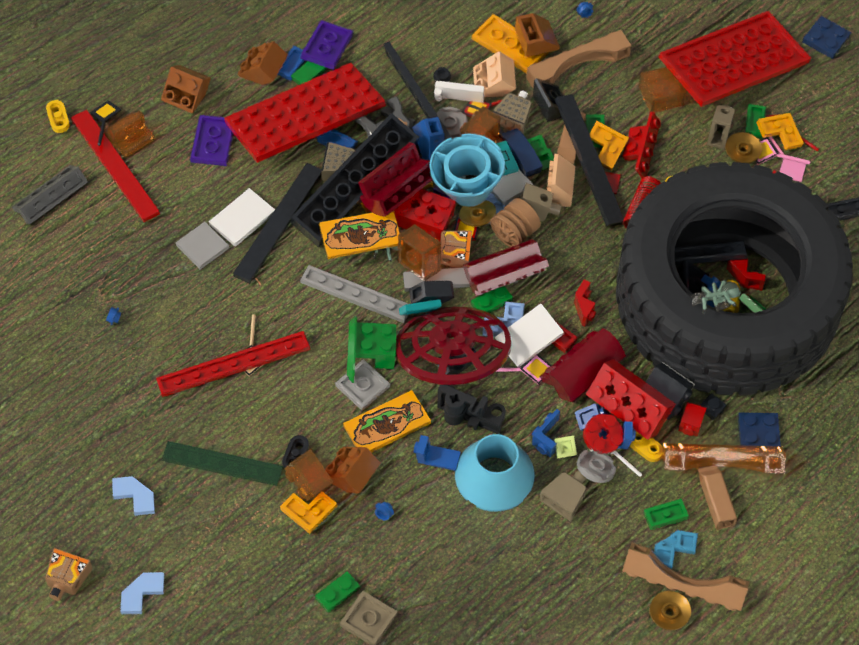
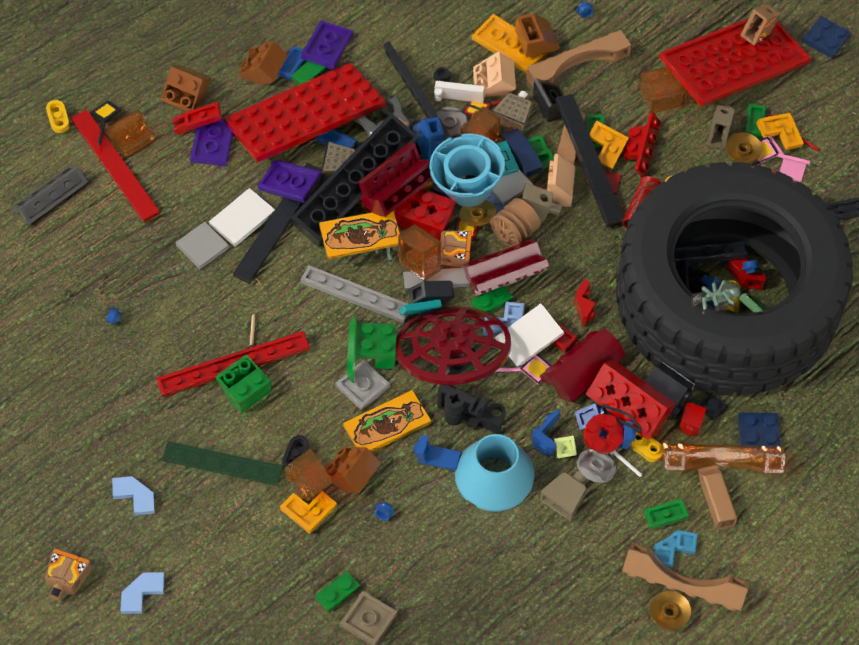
none -> red hinge [172,102,222,134]
none -> green slope [215,354,272,414]
none -> dark purple tile [257,159,323,203]
none -> black piece [602,404,642,432]
none -> medium nougat torso [741,4,780,45]
none -> blue plate [741,260,760,273]

